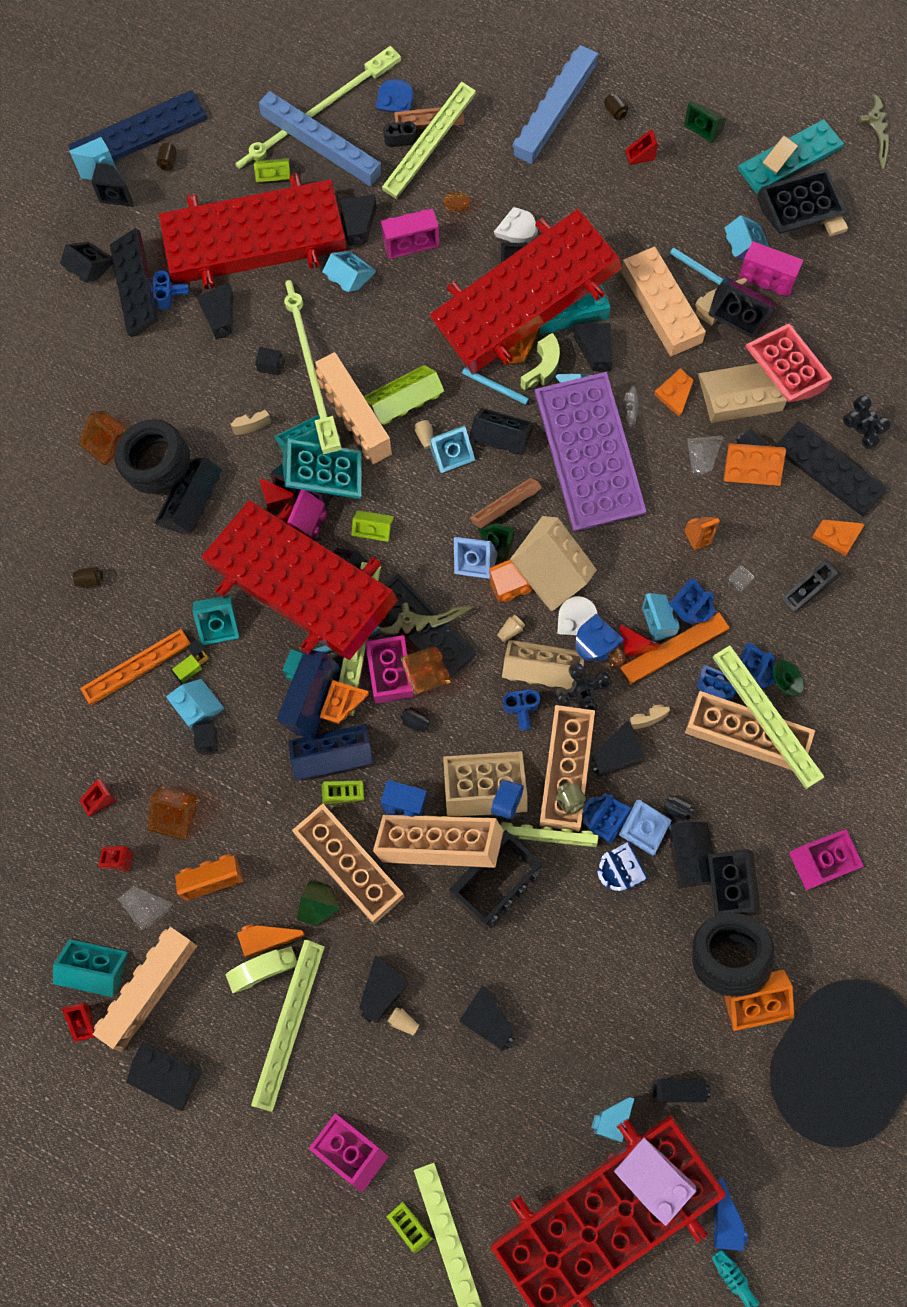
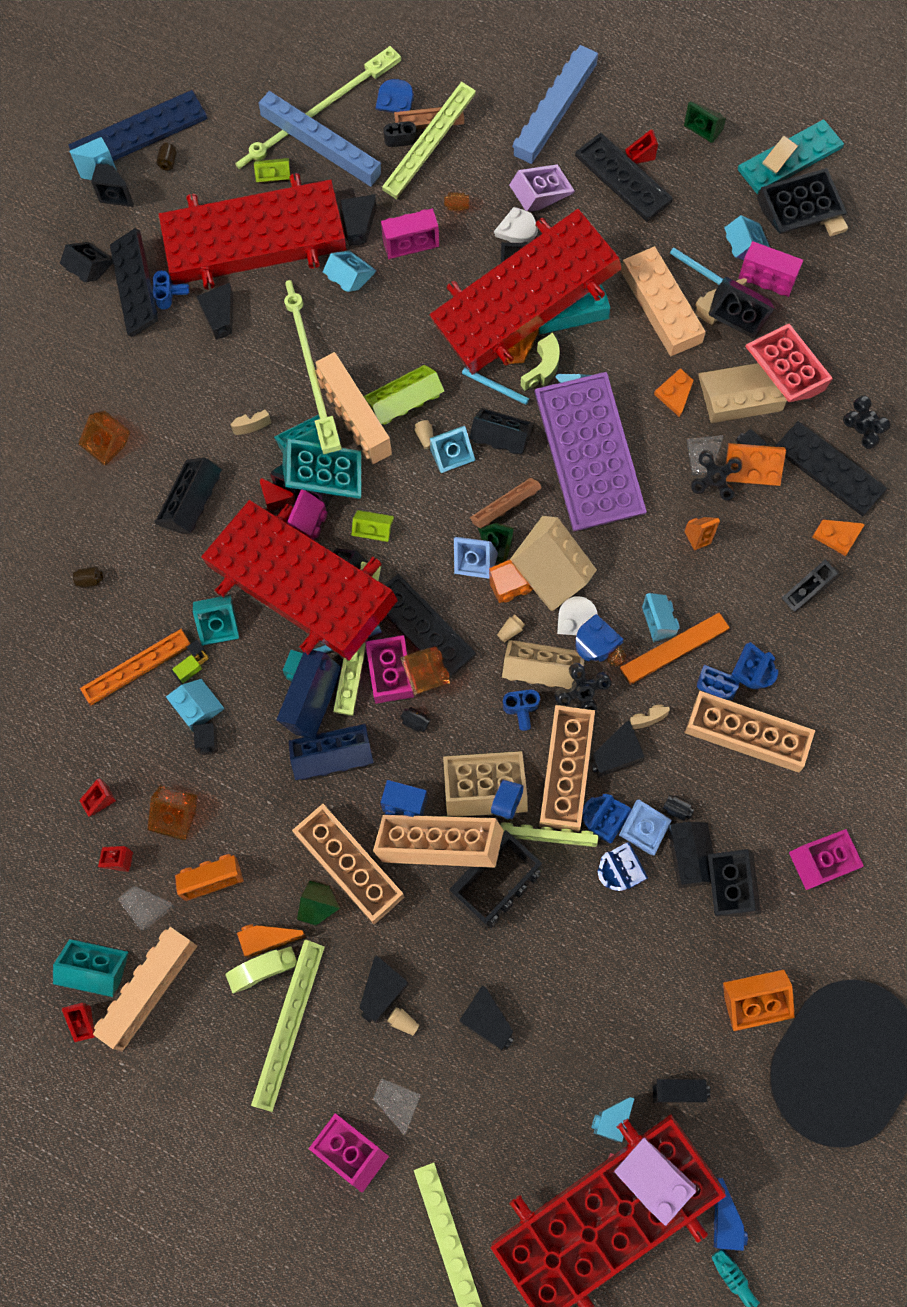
black tyre [114,419,190,494] -> none
black slope [126,1042,202,1111] -> none
black brick [255,347,285,375] -> none
orange wing [320,680,369,724] -> none
lime slope [322,781,364,804] -> none
olive piece [378,603,472,635] -> none
lime slope [387,1202,433,1253] -> none
olive head [556,783,586,815] -> none
black slope [573,323,612,372] -> none
dark brown brick [604,93,628,120] -> none
red slope [619,625,660,657] -> none
clear slope [623,386,639,430] -> none
blue slope [669,578,715,624] -> none
black tyre [692,913,775,997] -> none
yellowish green plate [713,646,824,789] -> none
clear tile [727,564,755,592] -> none
dark green dish [773,660,804,697] -> none
olive piece [859,94,889,170] -> none
none -> clear wing [373,1078,421,1135]
none -> lavender slope [510,164,575,212]
none -> black plate [575,132,673,222]
none -> black gear [691,450,743,501]

